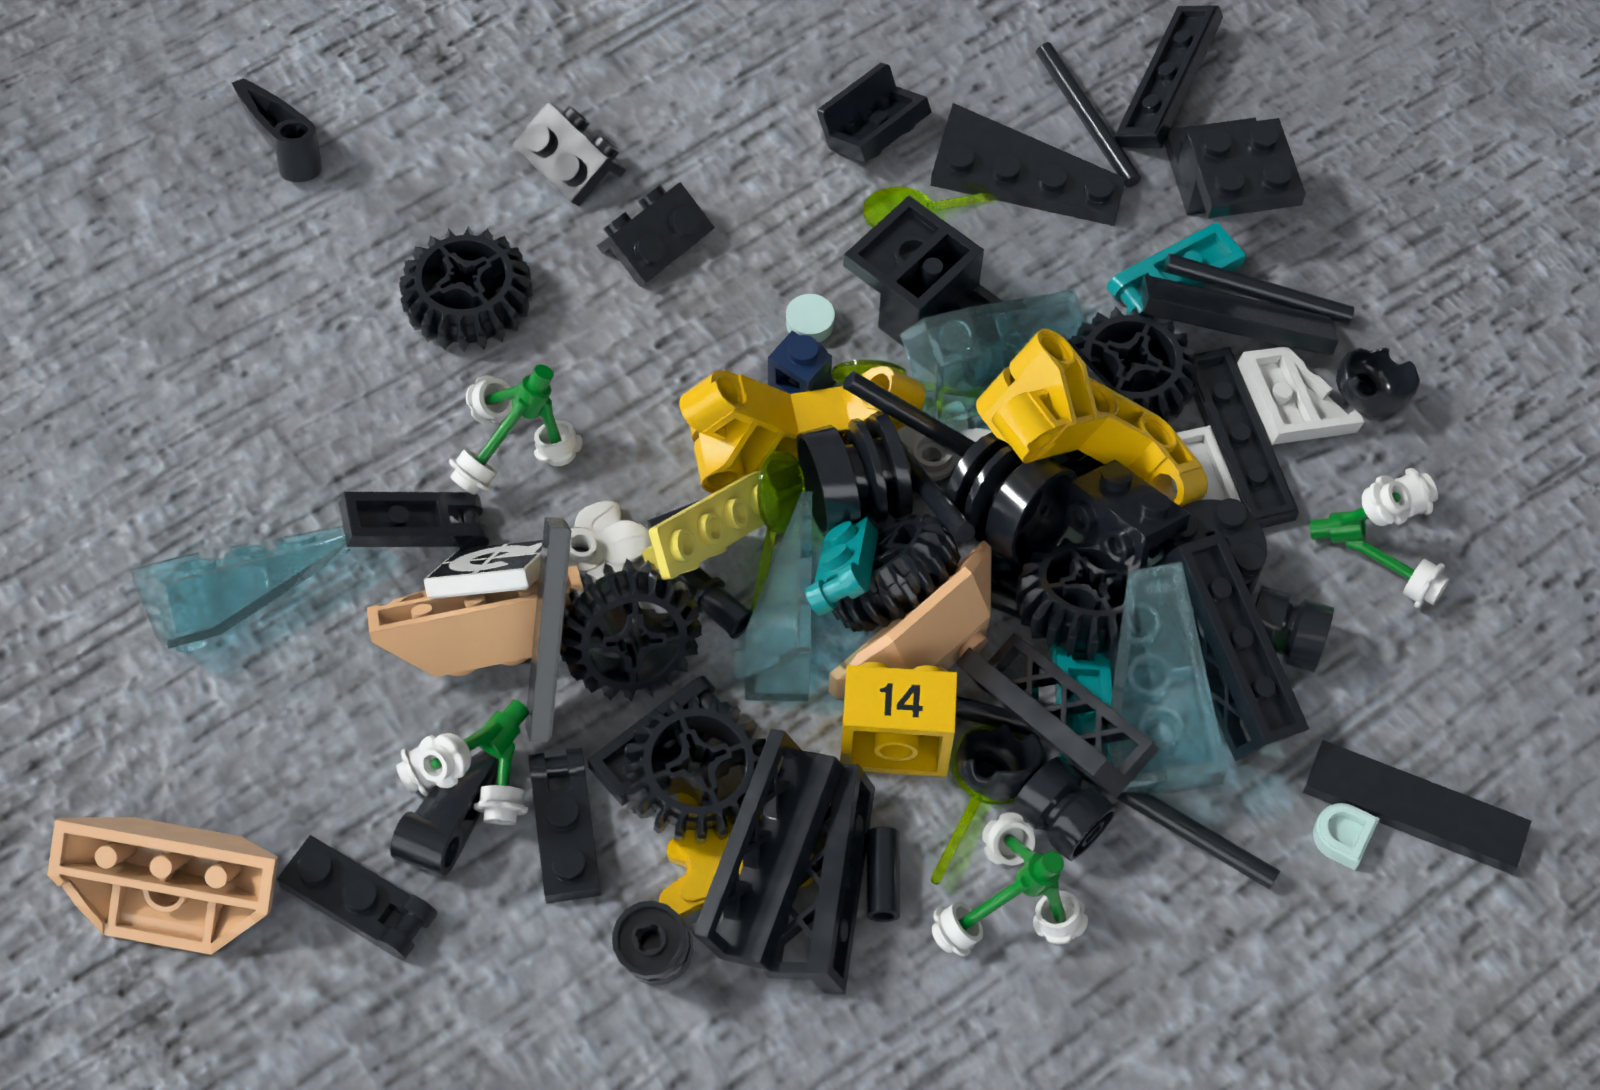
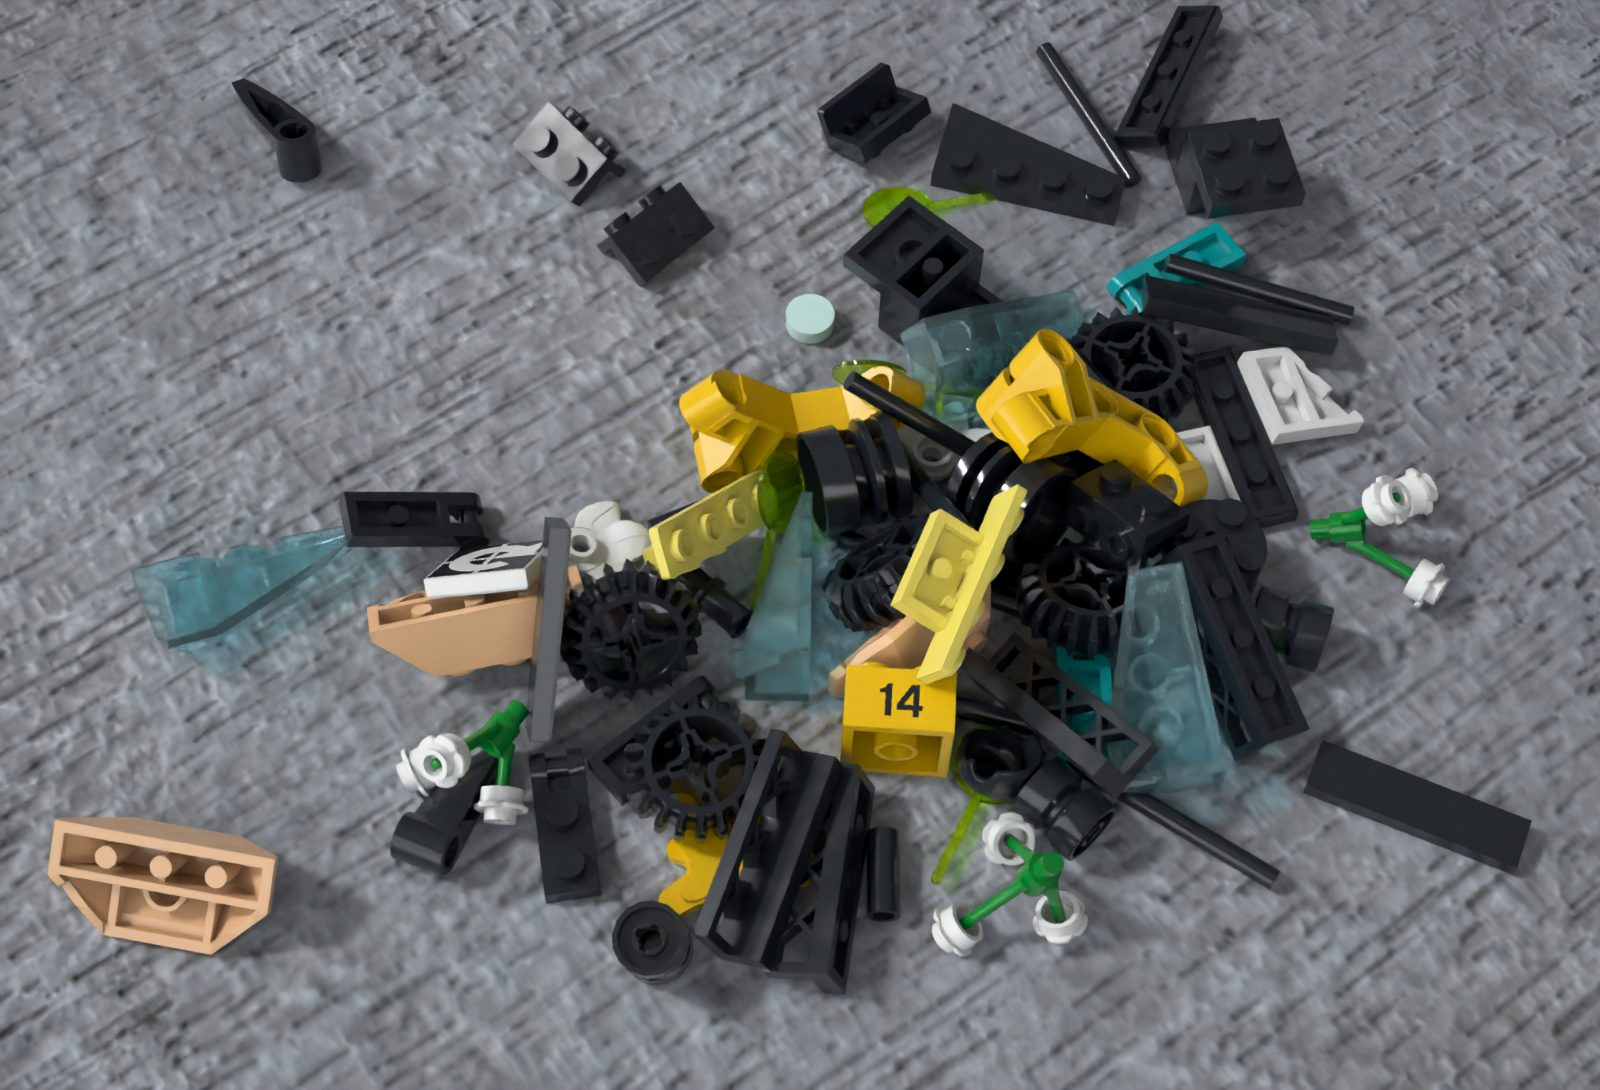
black plate [277,835,438,960] -> none
black gear [399,226,533,352] -> none
plant [449,364,583,495] -> none
dark blue brick [768,331,837,394] -> none
teal plate [805,516,878,616] -> none
light aqua tile [1313,803,1380,870] -> none
black hair [1336,347,1420,417] -> none
none -> light yellow bracket [890,484,1027,685]

